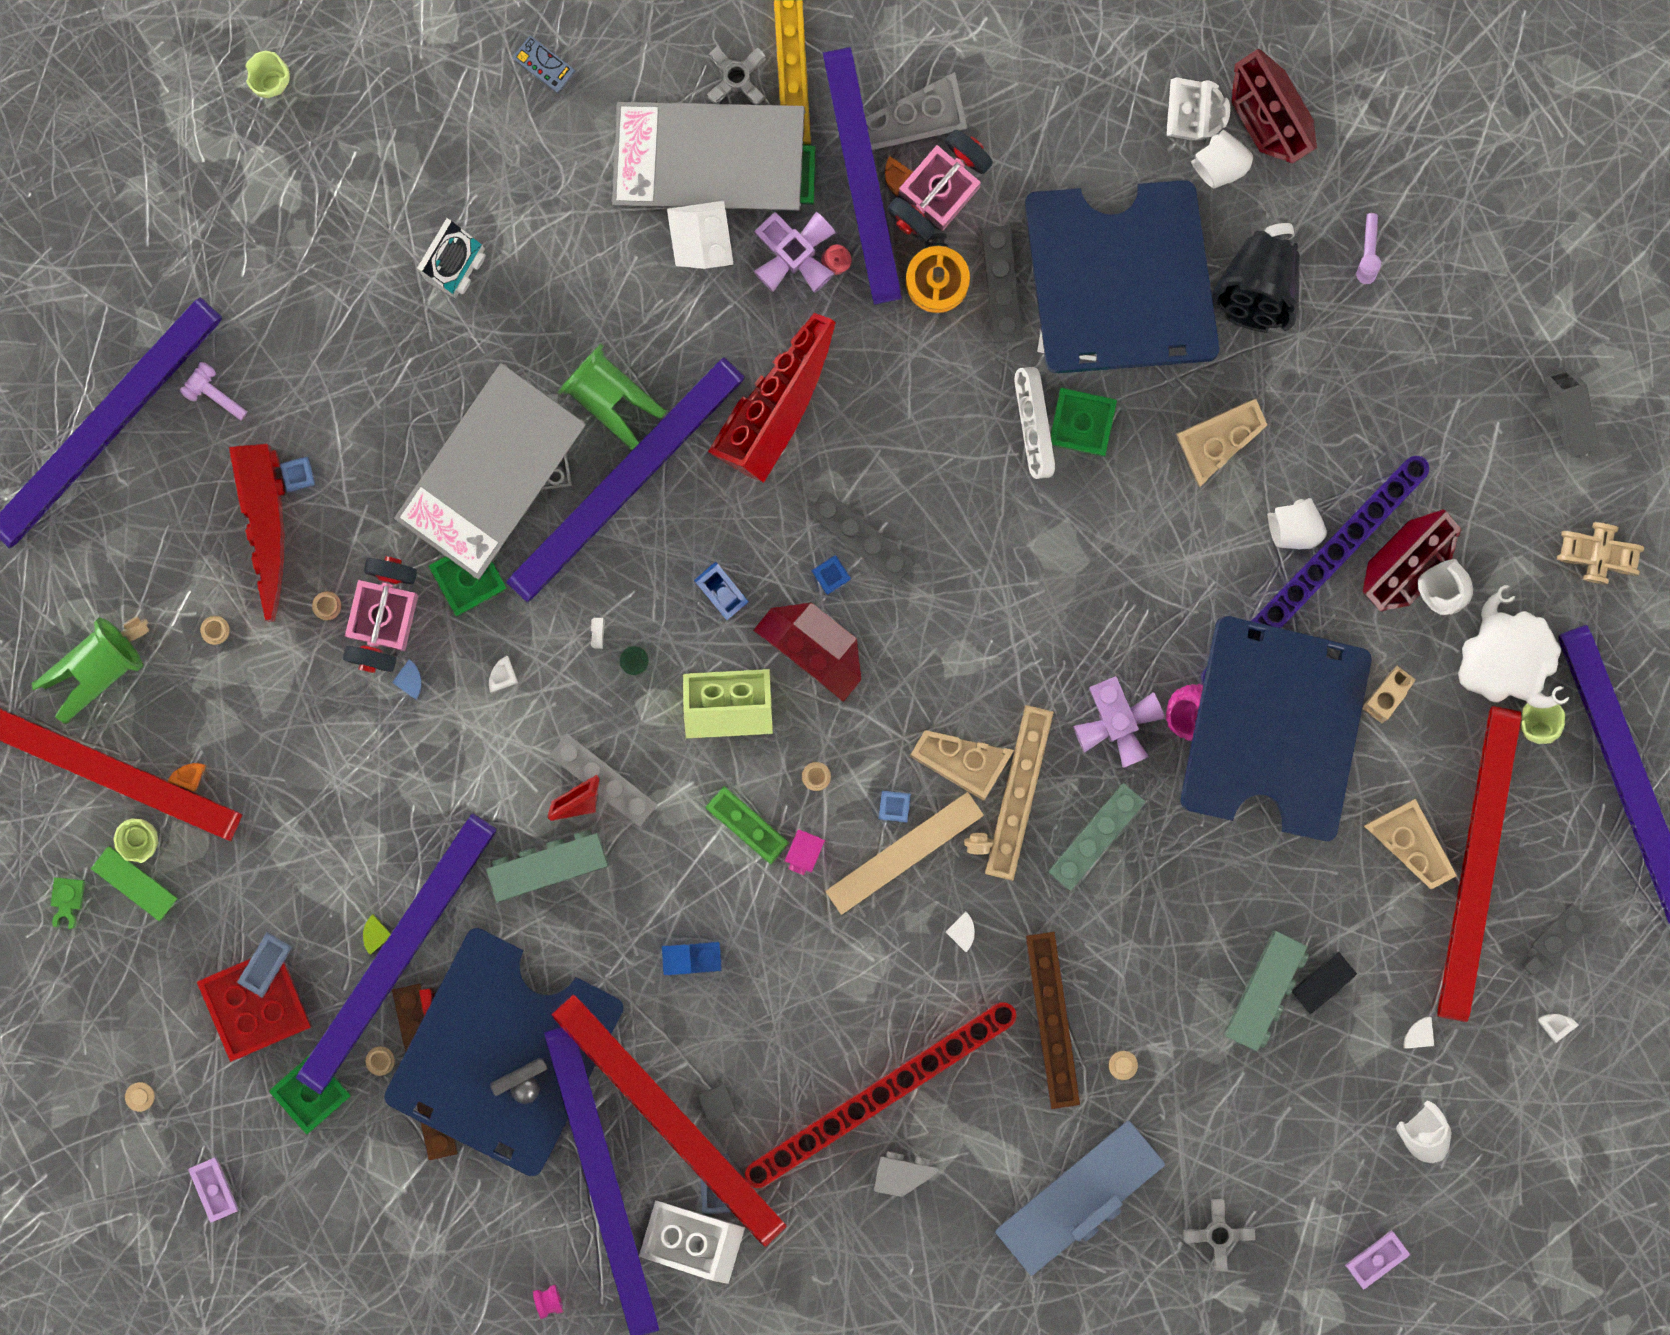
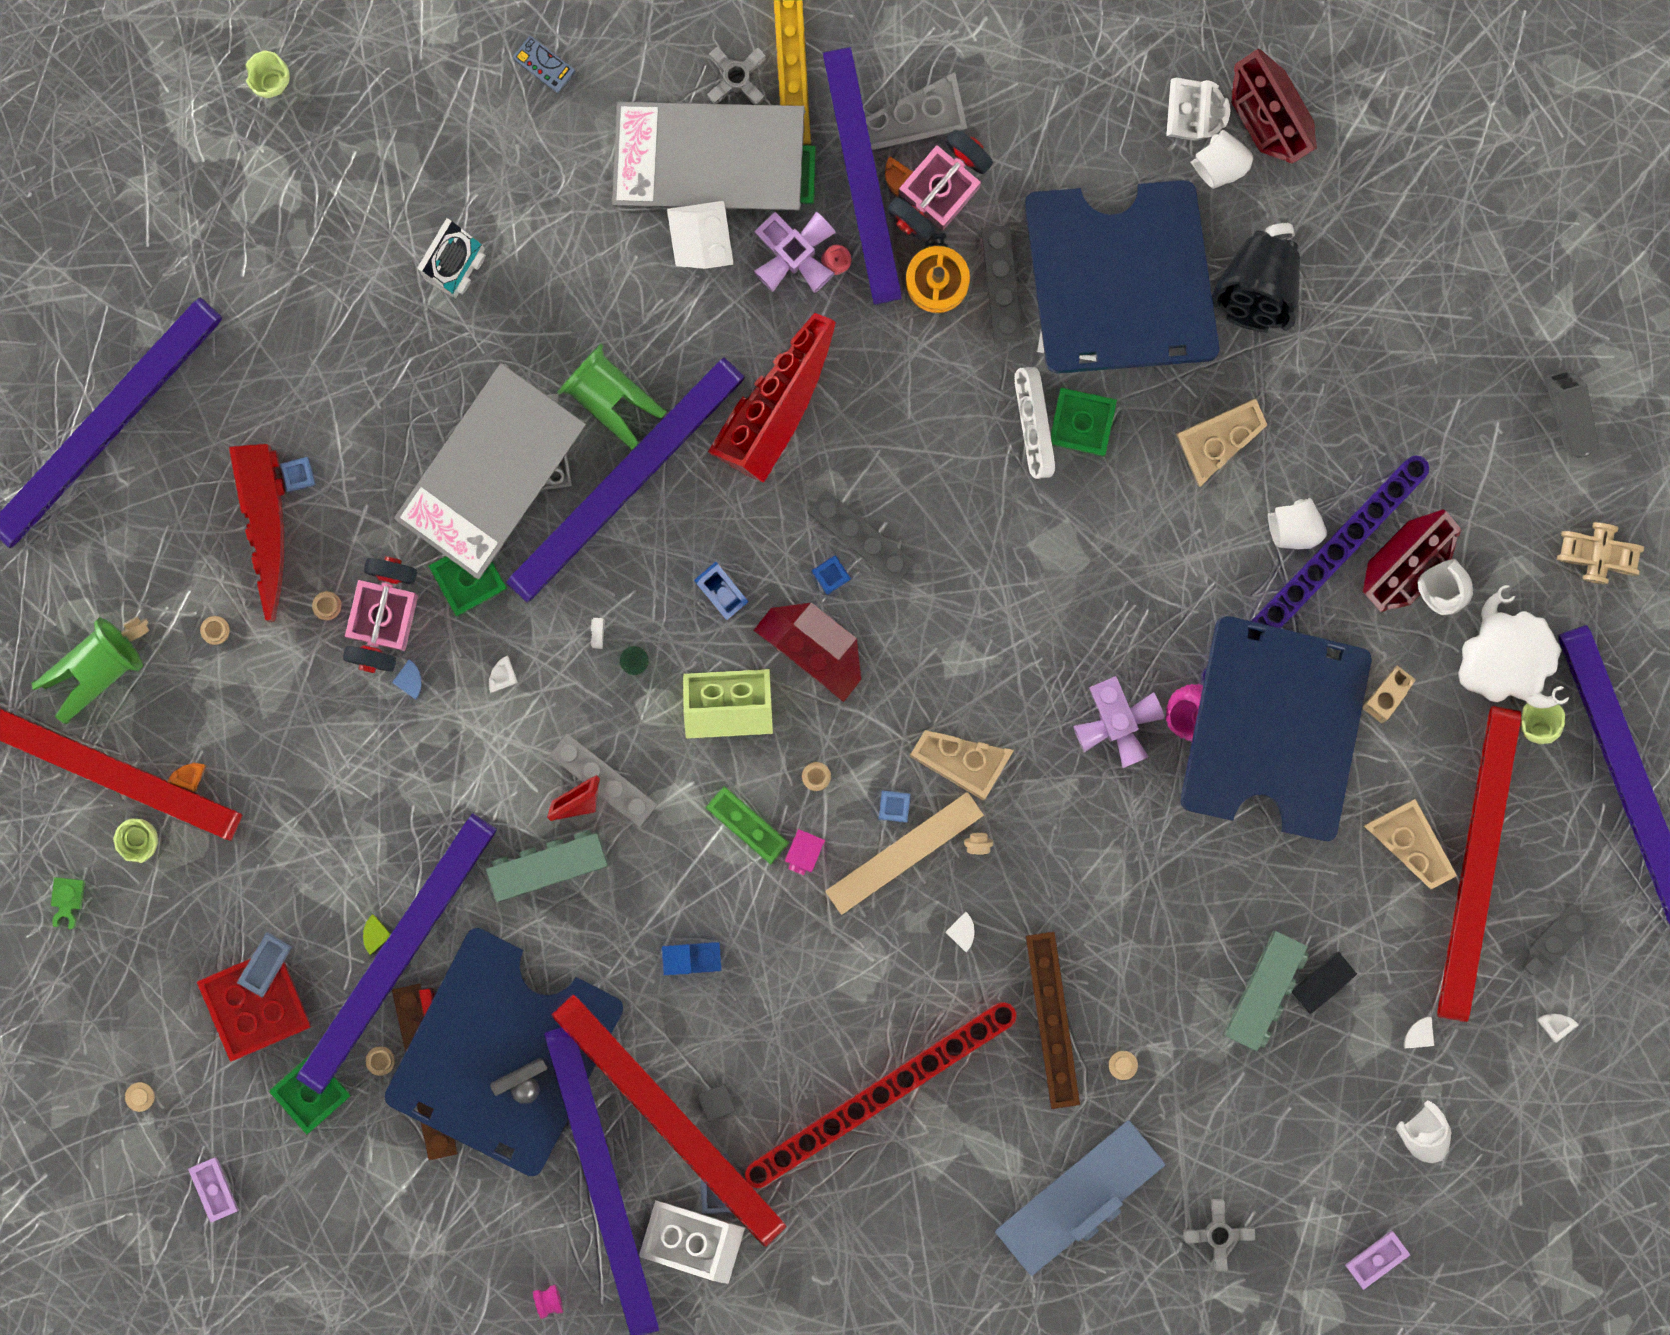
bright green tile [91,846,179,922] -> none
lavender piece [180,362,248,421] -> none
light grey slope [873,1151,938,1197] -> none
tan tile [985,705,1054,881] -> none
sand green brick [1047,783,1146,891] -> none
lavender piece [1356,213,1381,284] -> none

